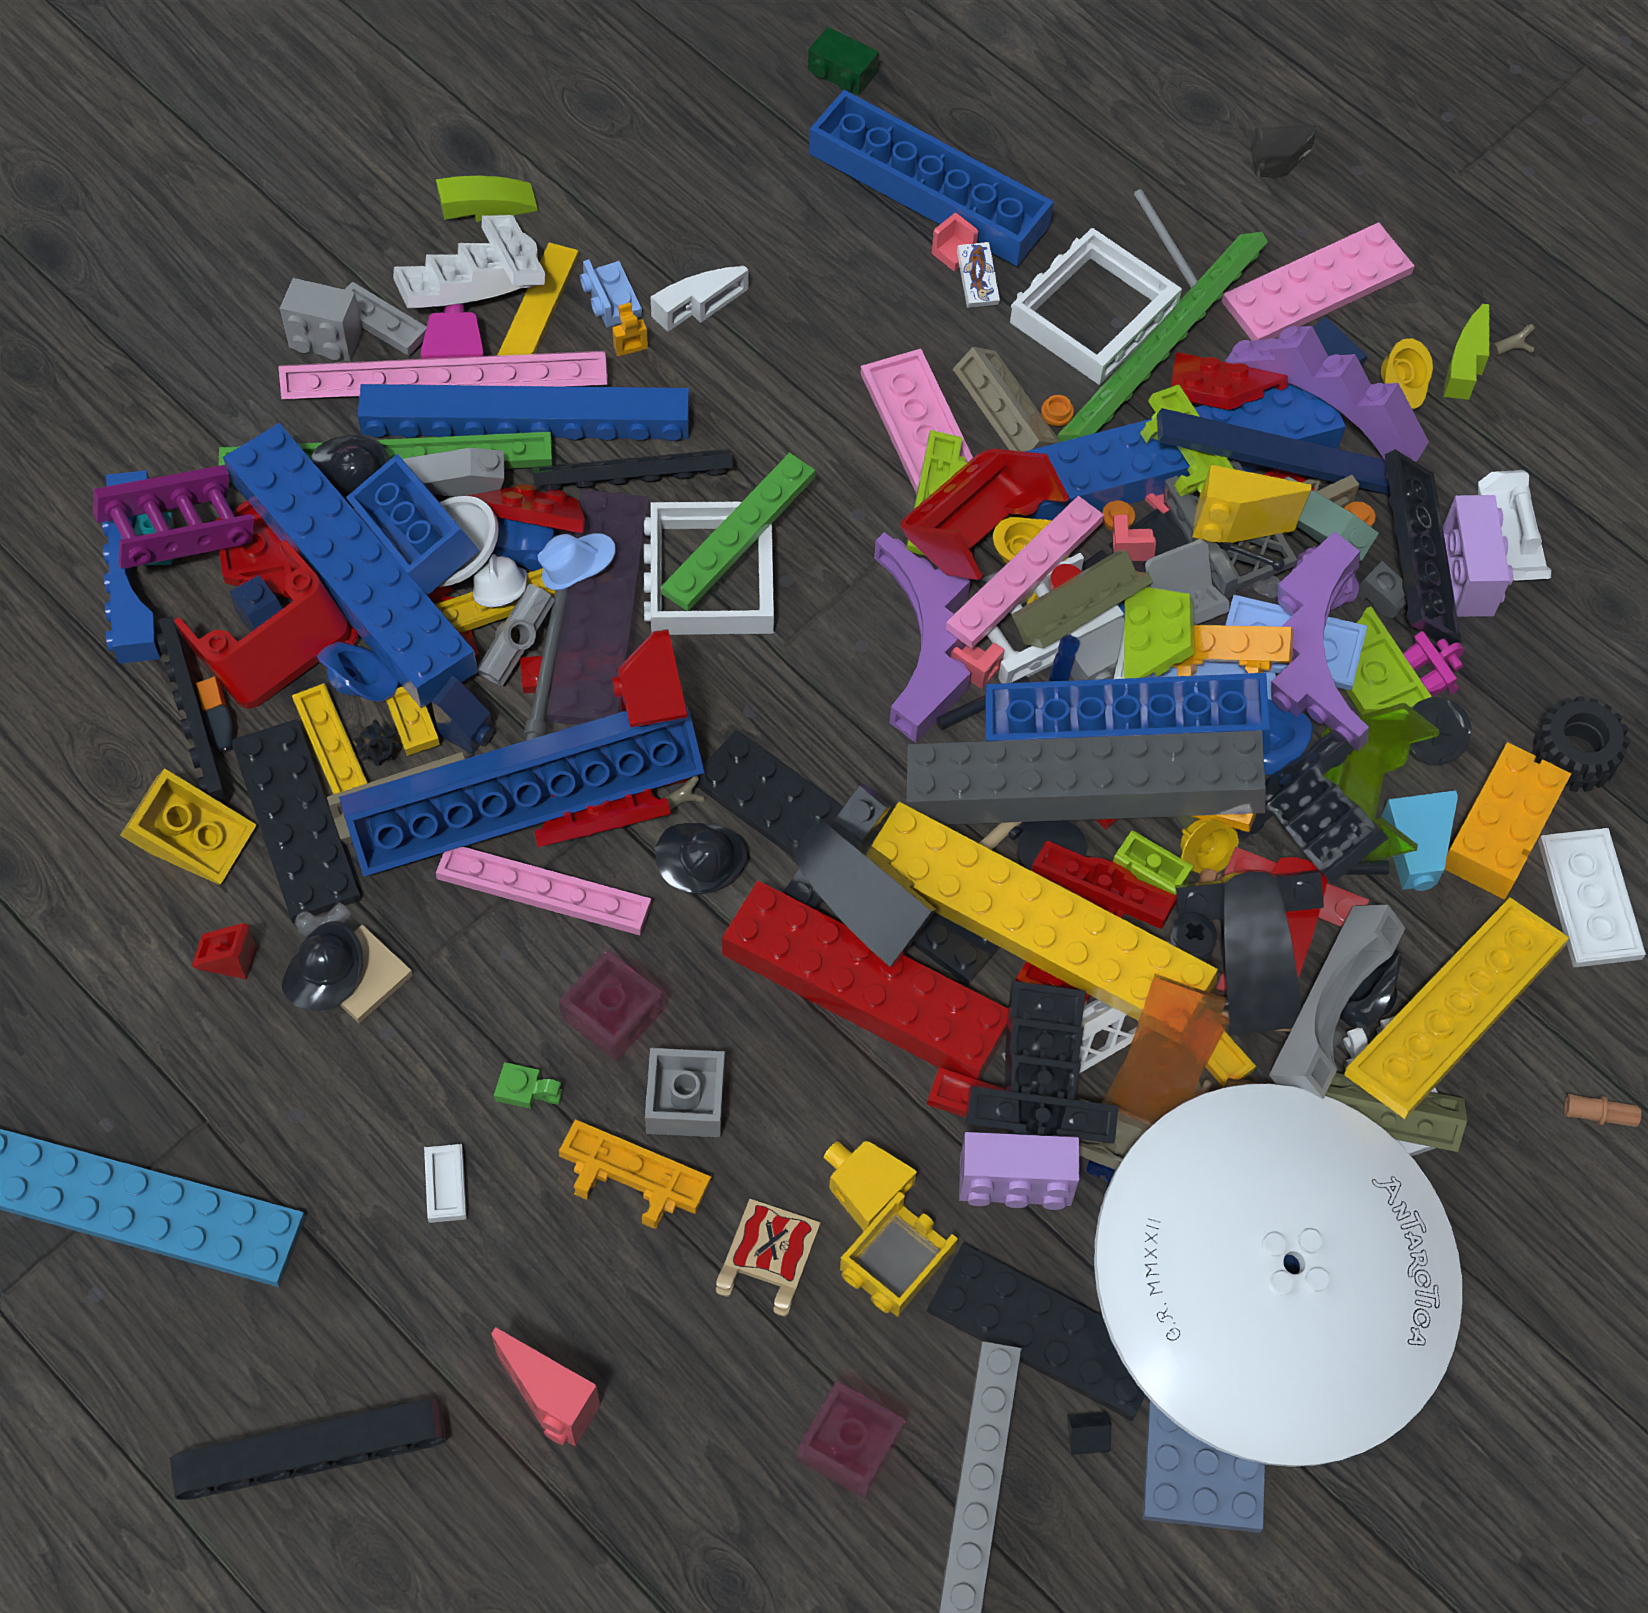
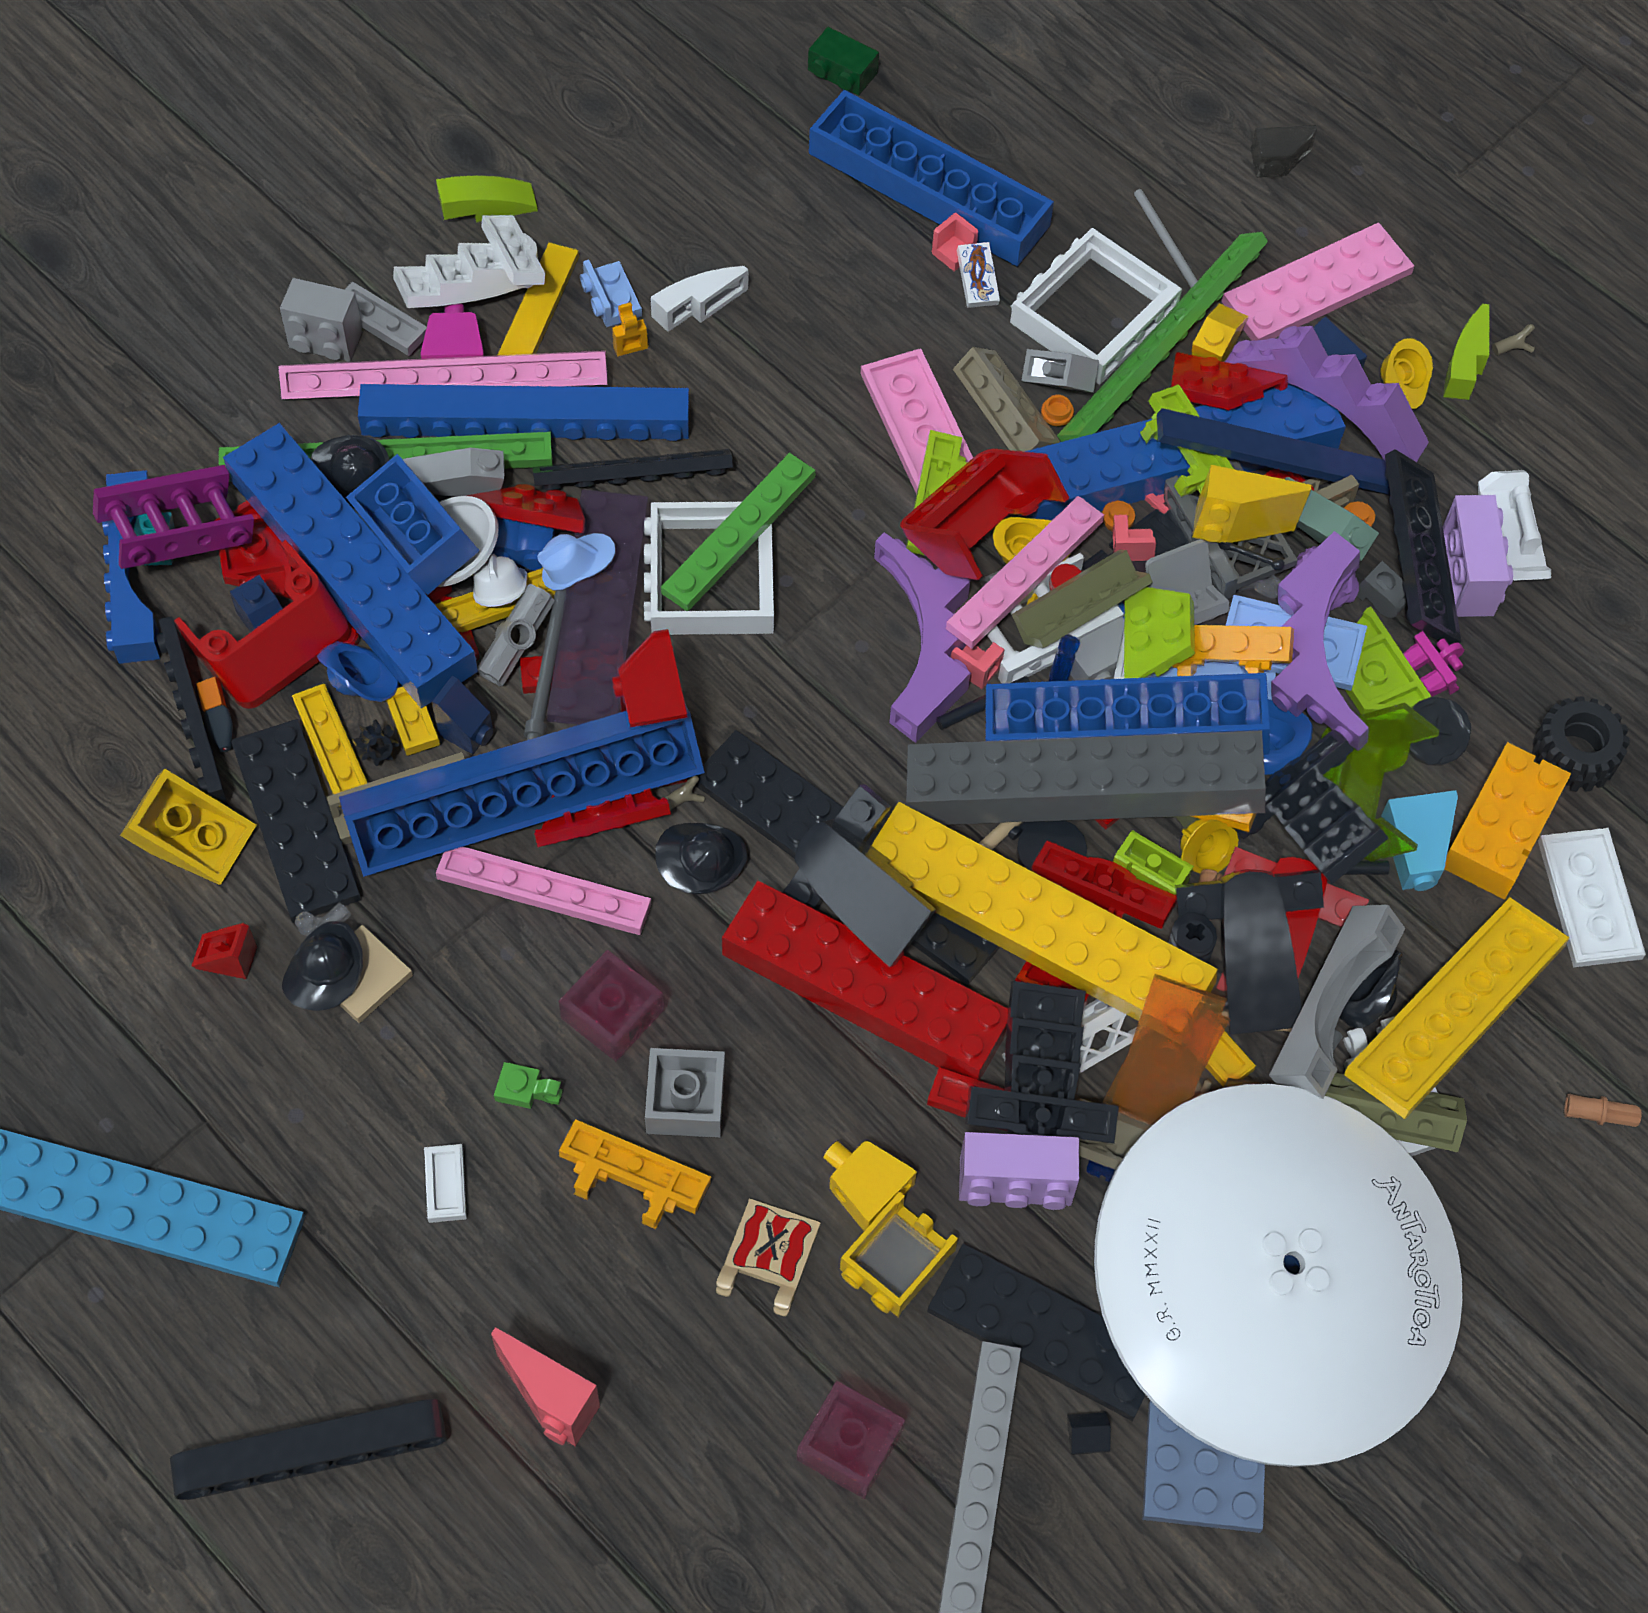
none -> light grey slope [1021,349,1099,392]
none -> yellow slope [1192,304,1249,362]

